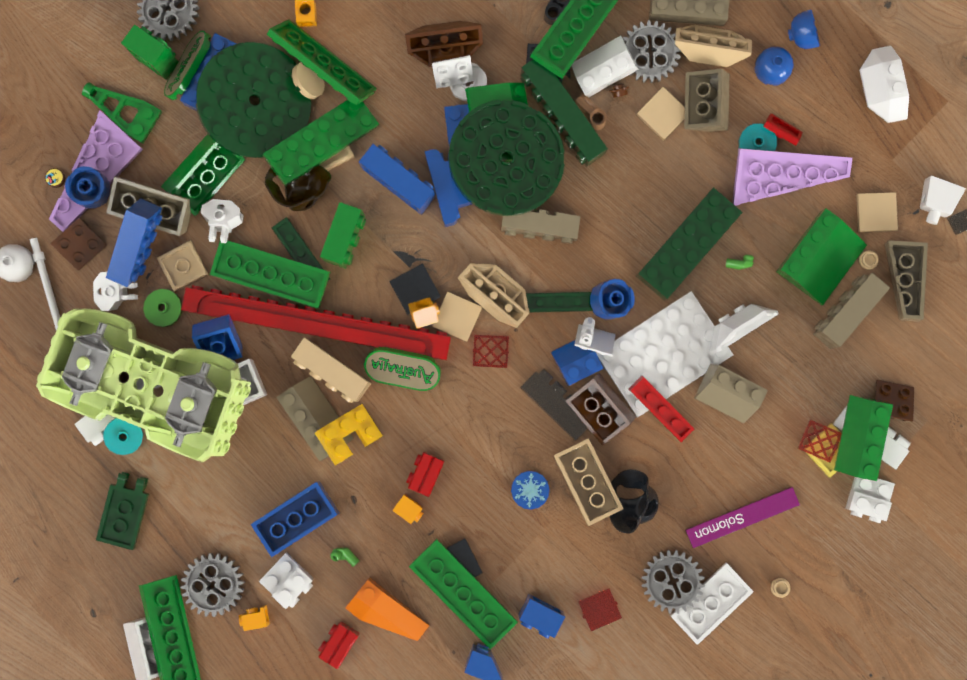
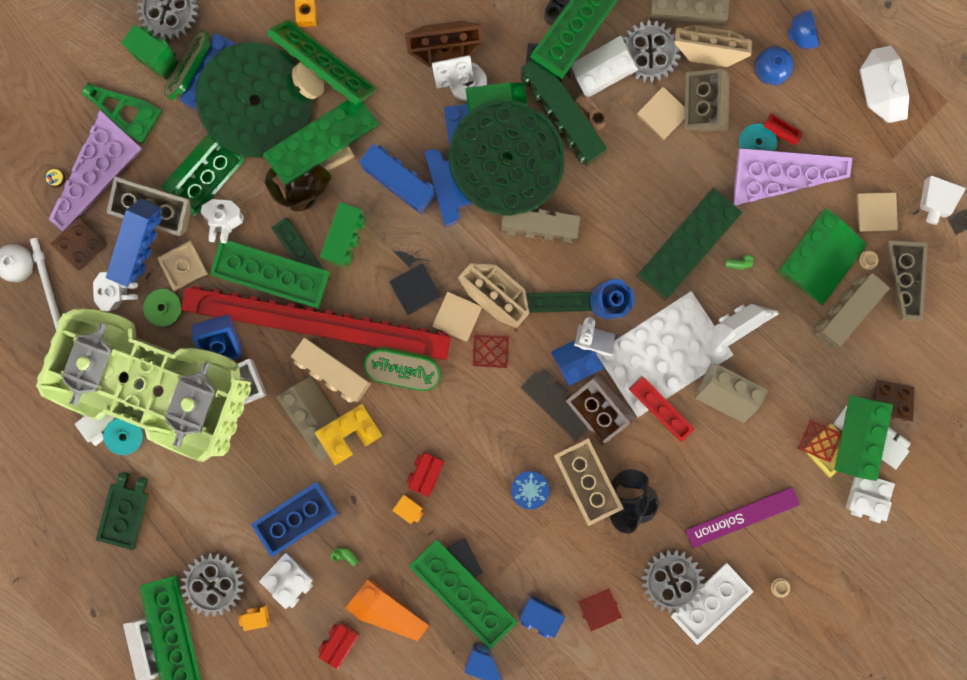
blue brick [65,166,110,209] -> none
brick [408,297,440,328] -> none
reddish brown plate [609,83,629,98] -> none

